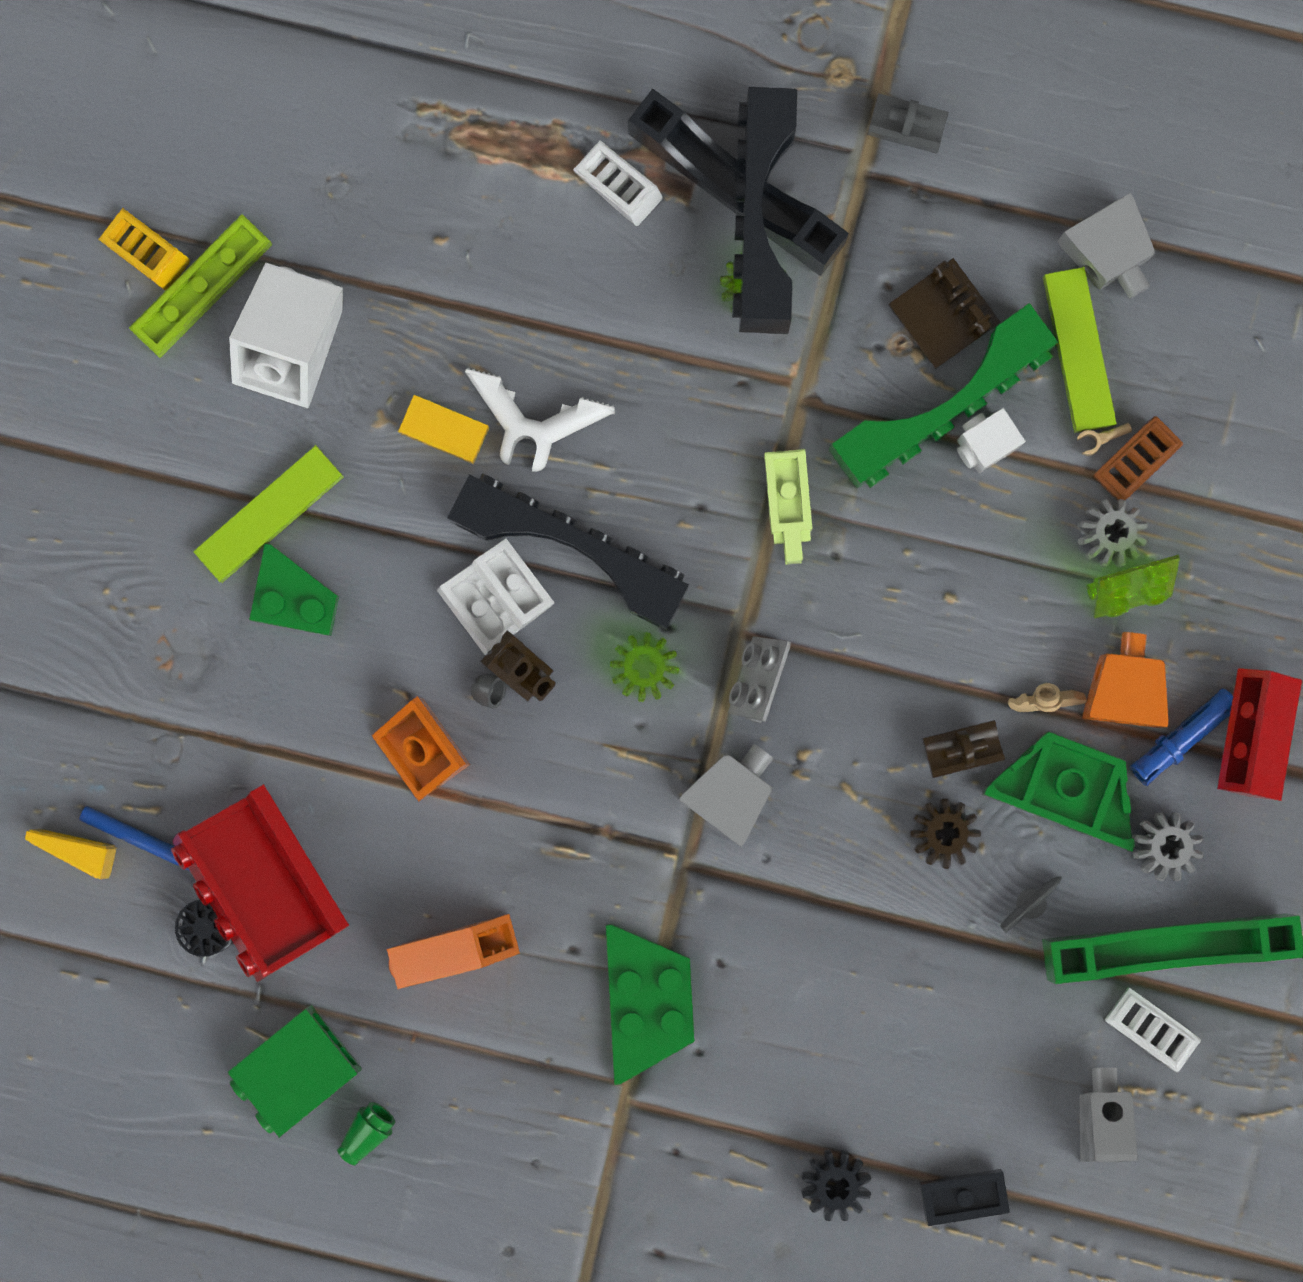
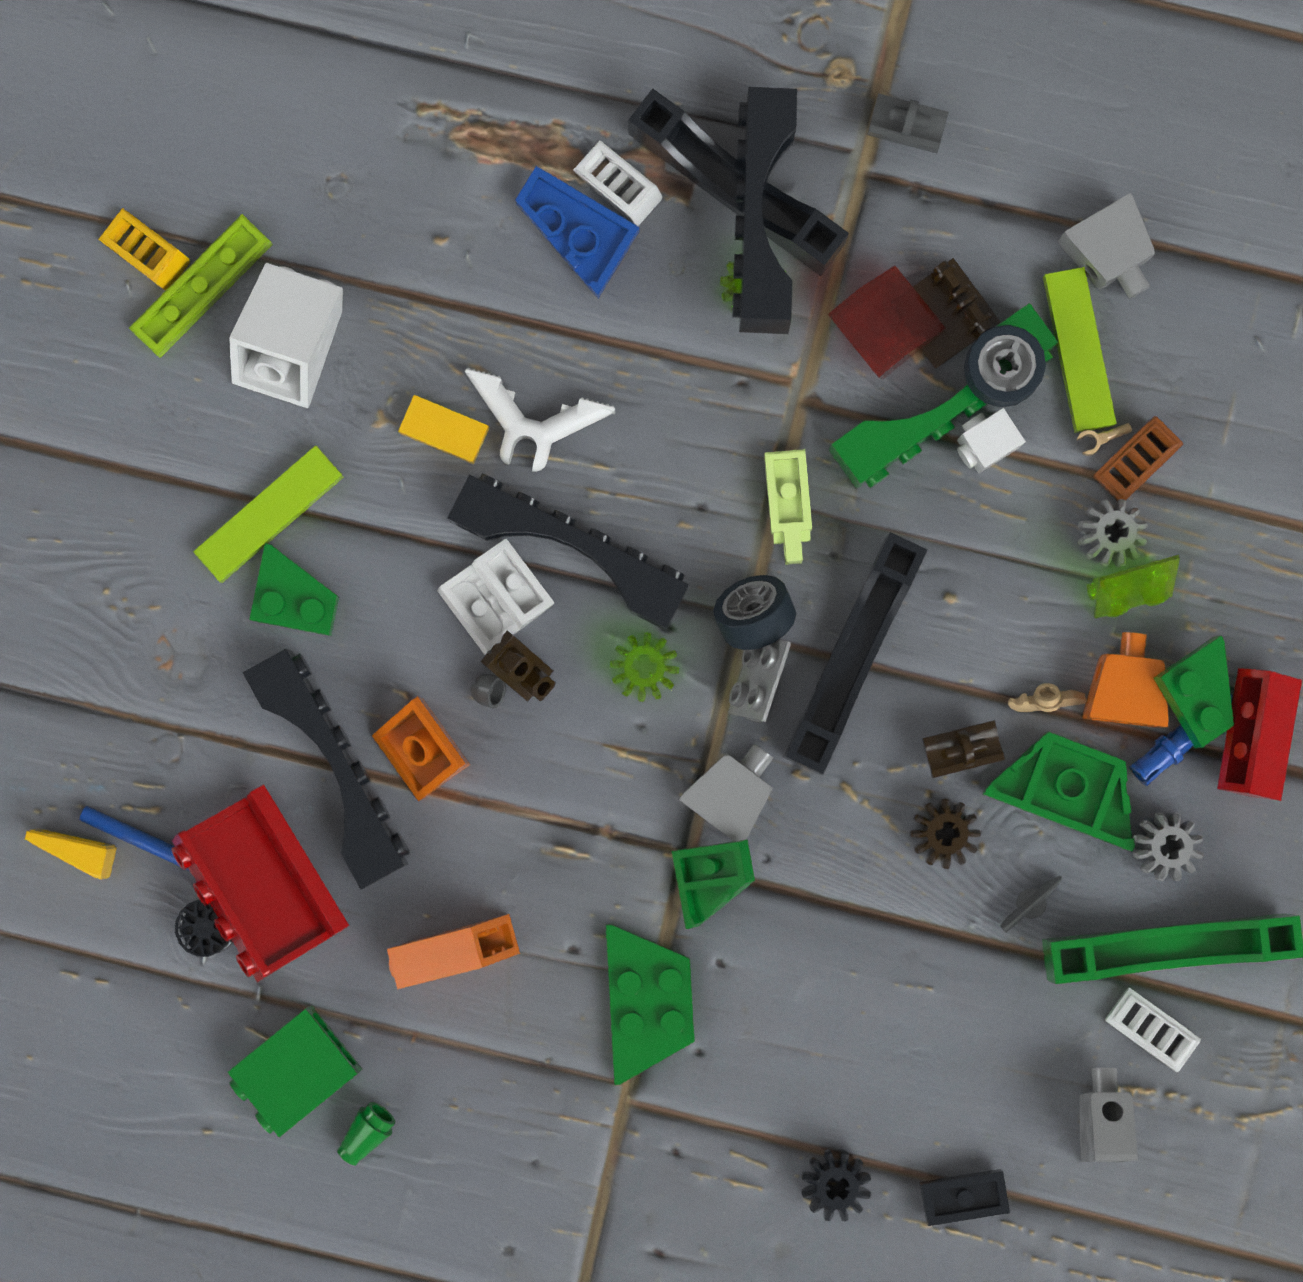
none -> black arch [242,649,410,890]
none -> blue wing [515,166,640,299]
none -> green wing [672,839,755,929]
none -> black wheel [713,575,797,650]
none -> black arch [783,532,928,775]
none -> clear red slope [828,265,946,380]
none -> wheel [964,325,1046,407]
none -> green wing [1153,636,1234,748]

